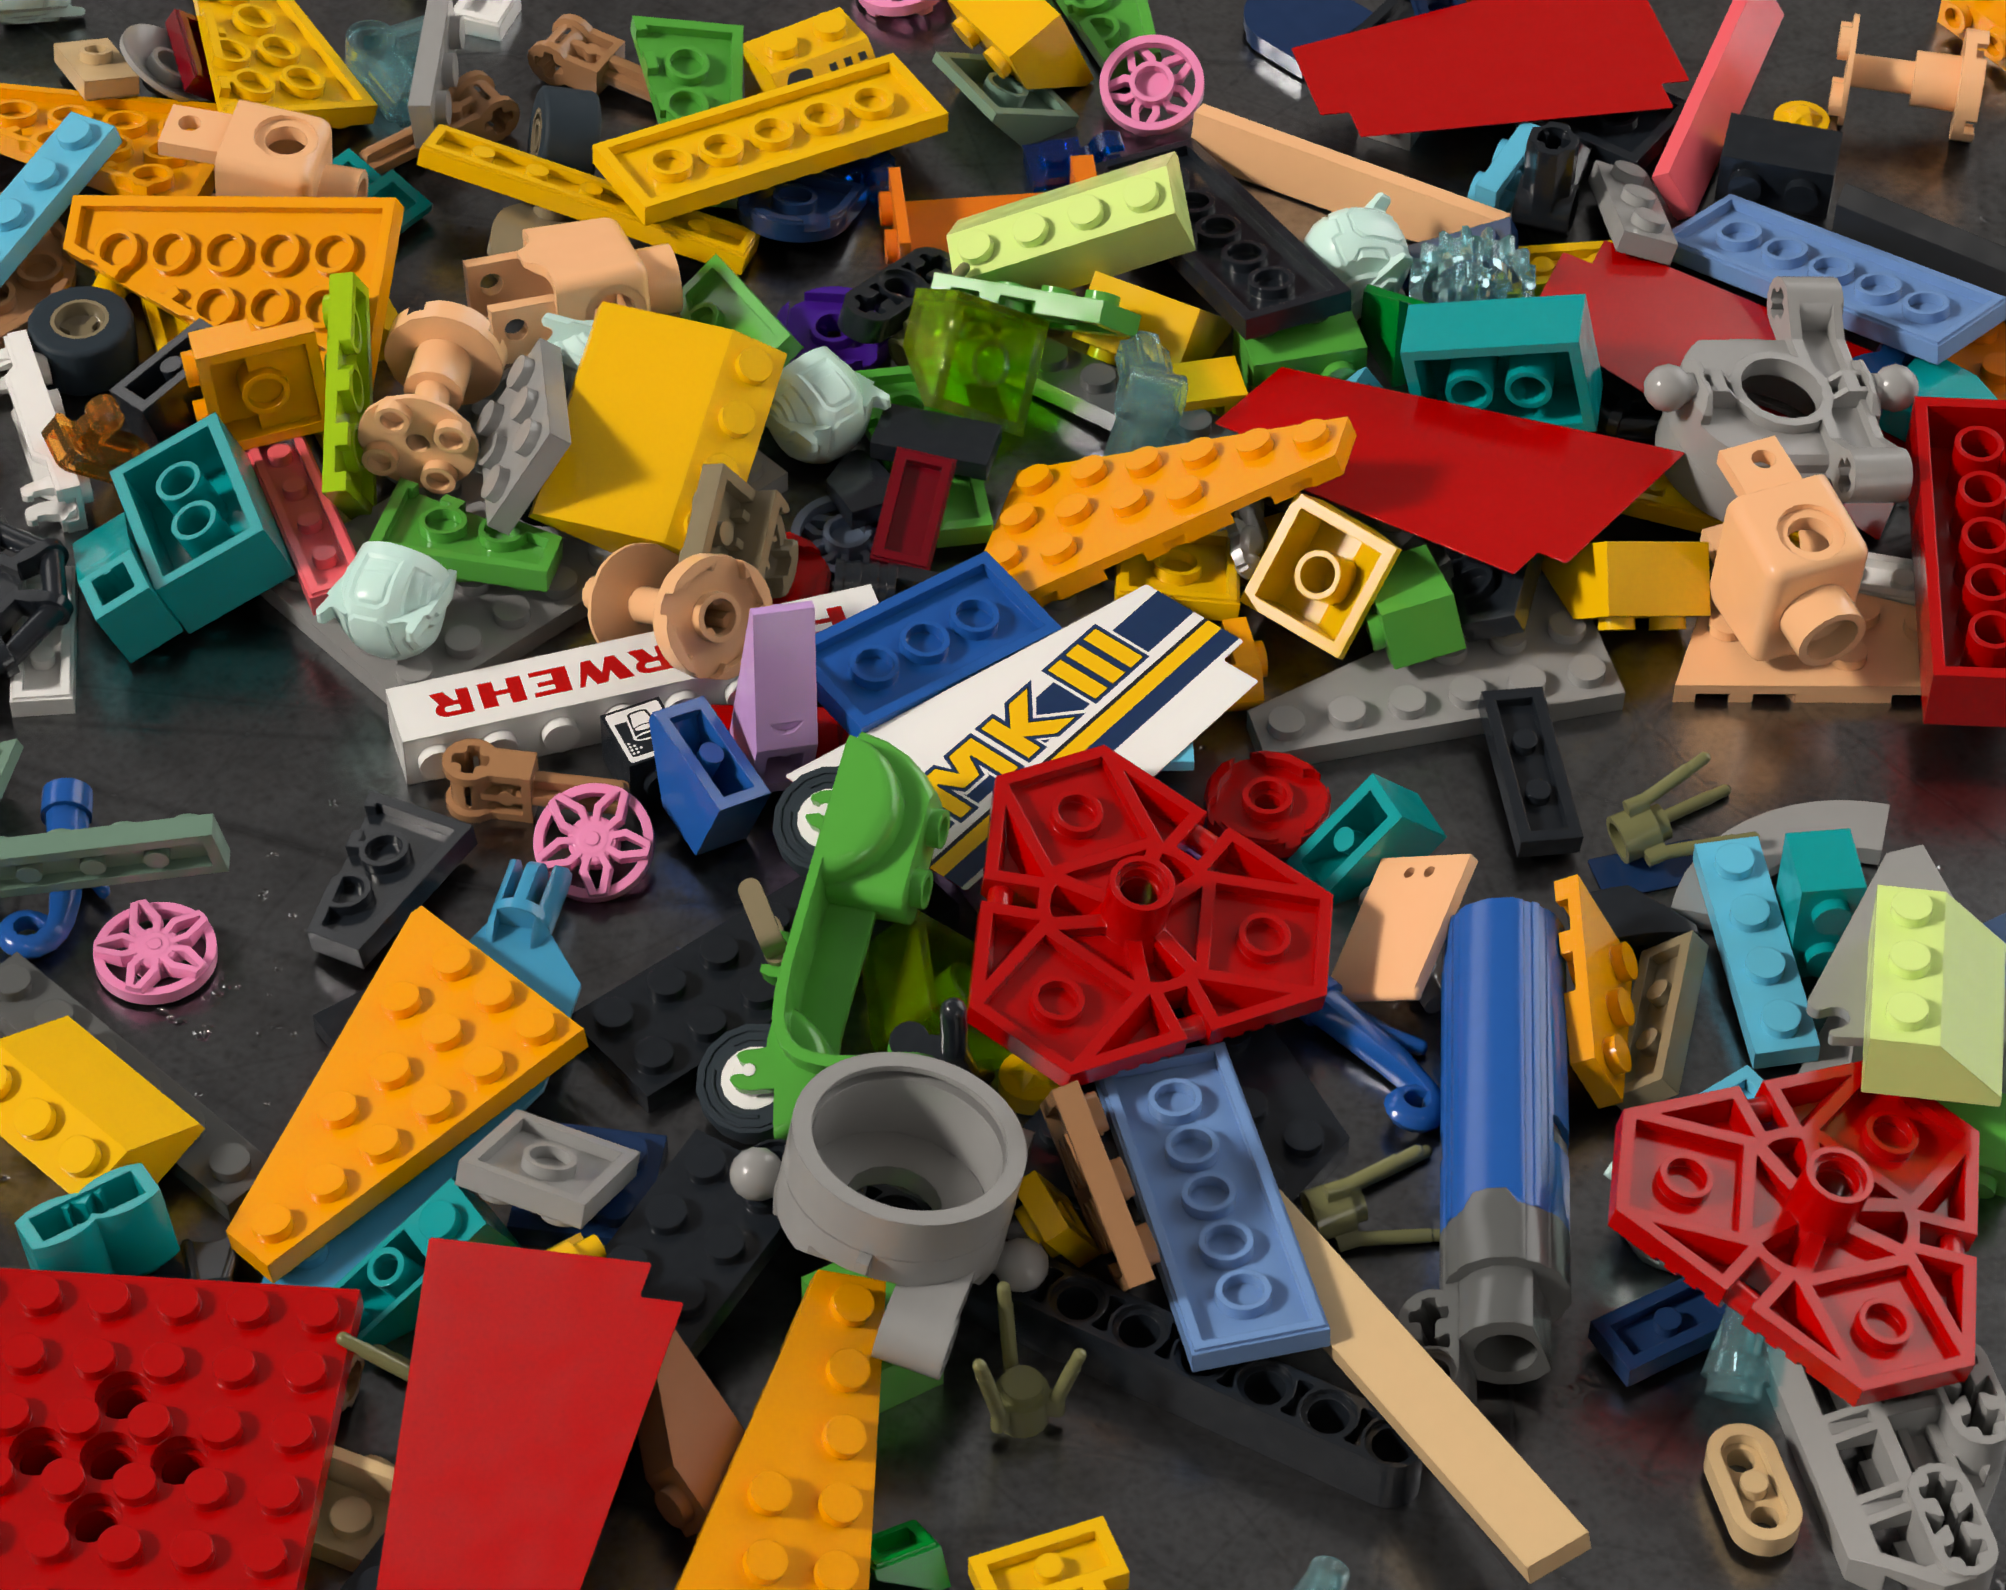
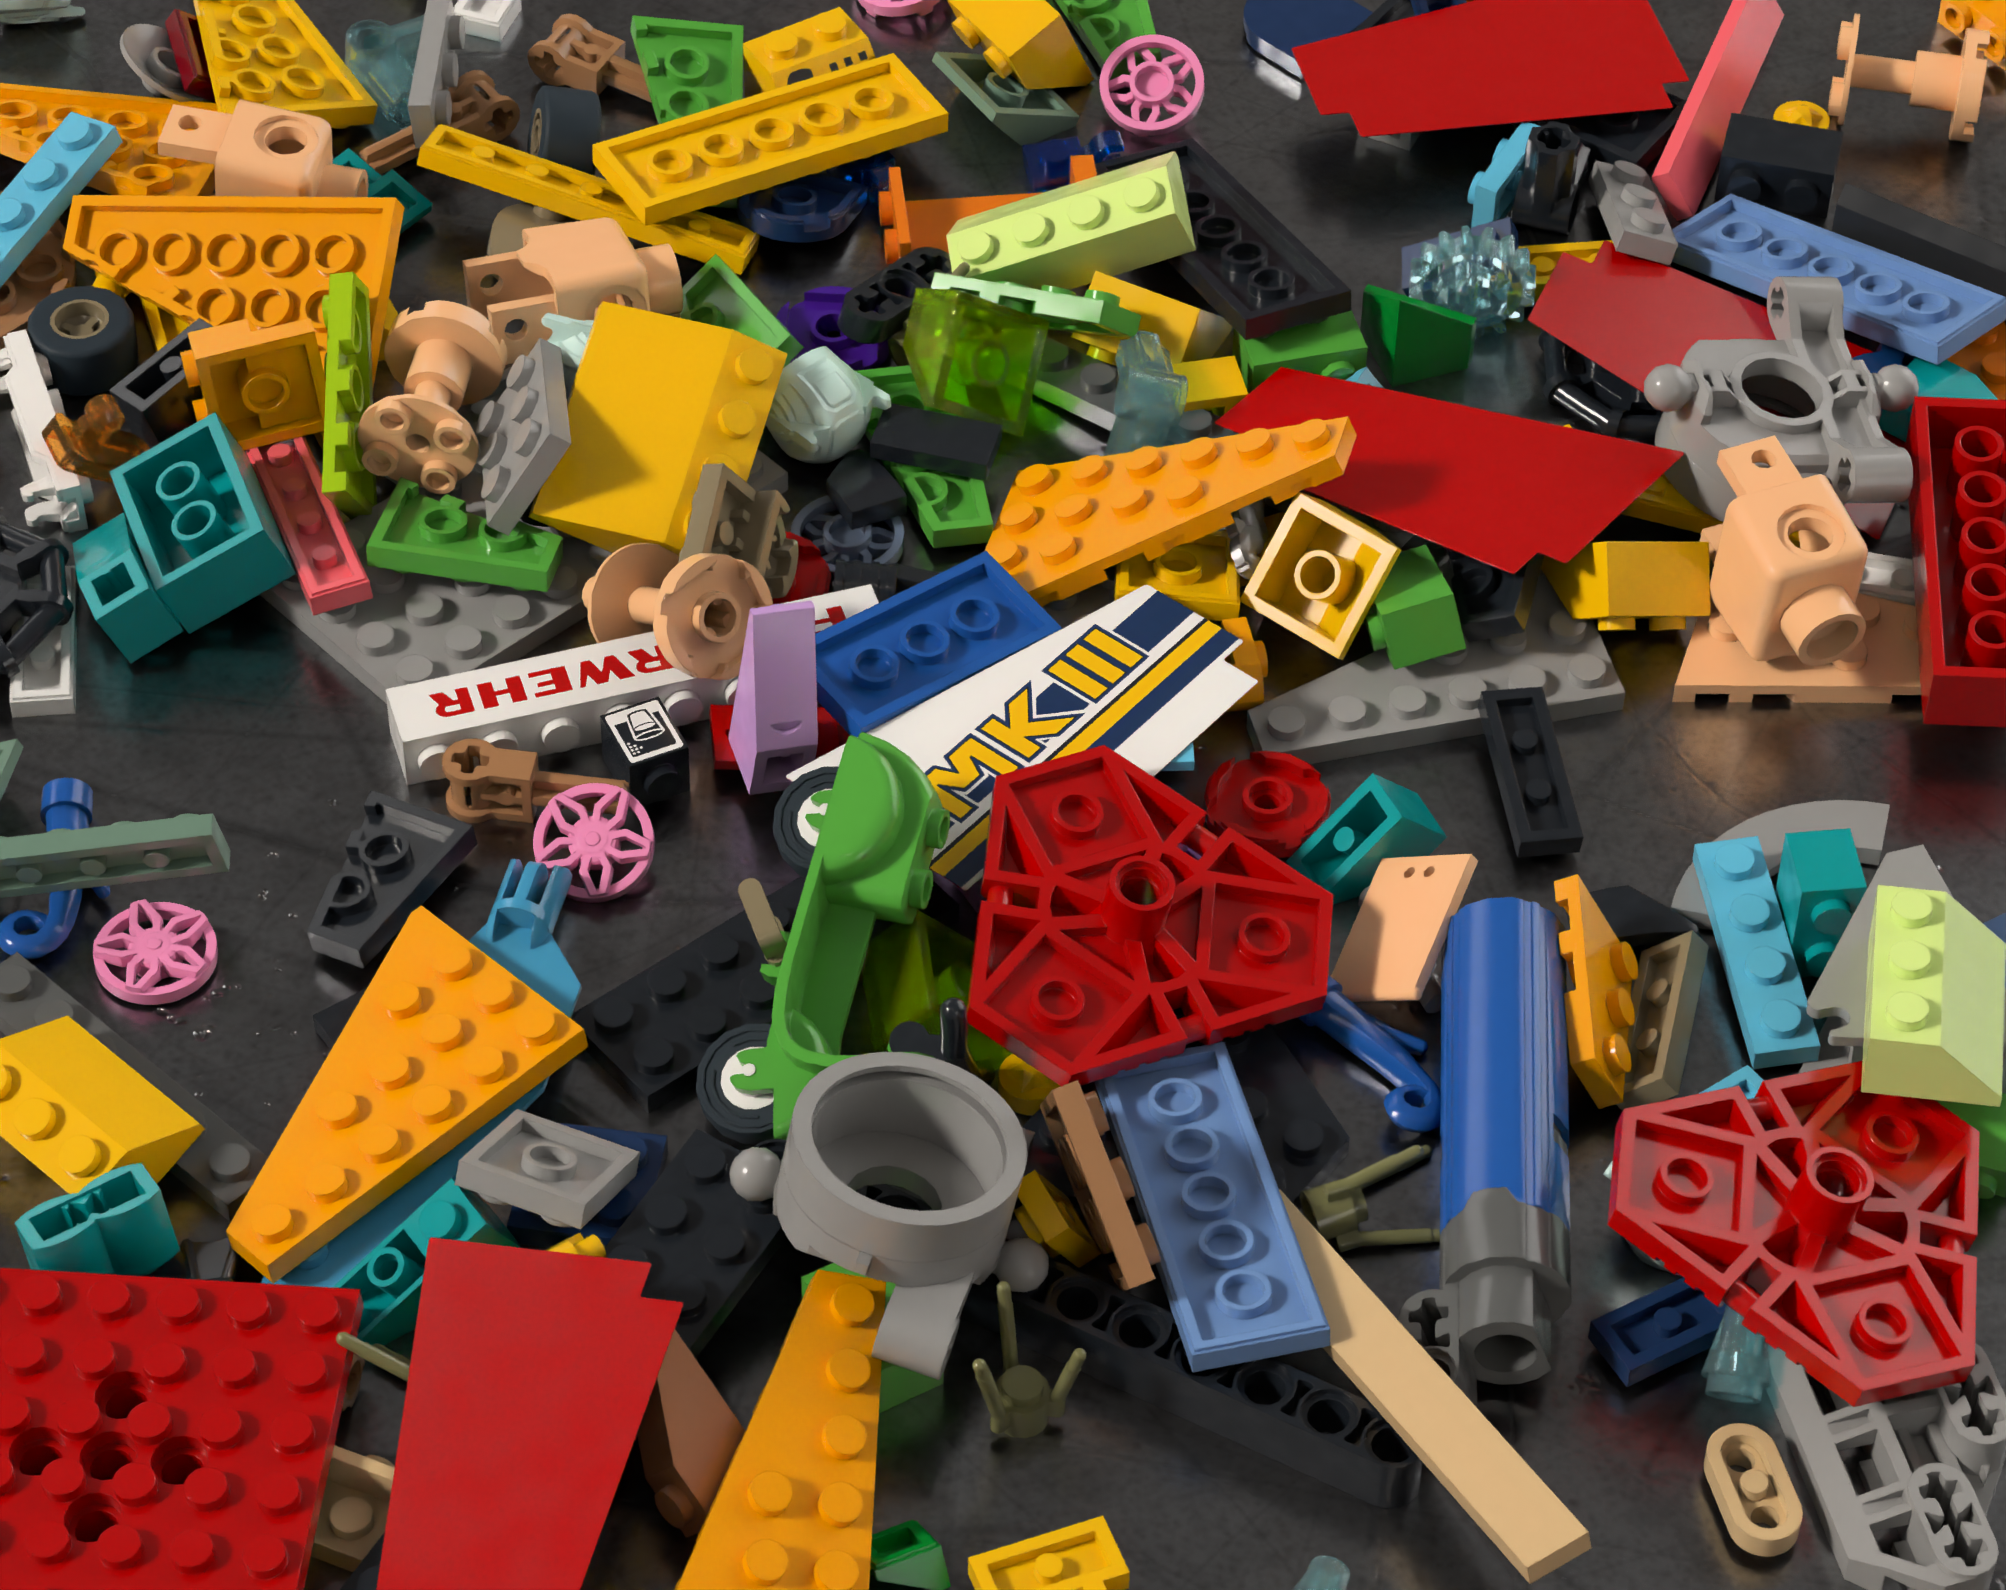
tan plate [54,38,140,102] -> none
light aqua helmet [316,541,457,661] -> none
blue slope [649,696,771,856] -> none
dark red tile [869,446,957,571] -> none
light nougat tile [1191,103,1511,243] -> none
light aqua helmet [1303,192,1413,321] -> none
teal brick [1400,294,1603,432] -> none
dark blue sticker [1588,839,1693,893] -> none
olive plant [1606,751,1760,867] -> none

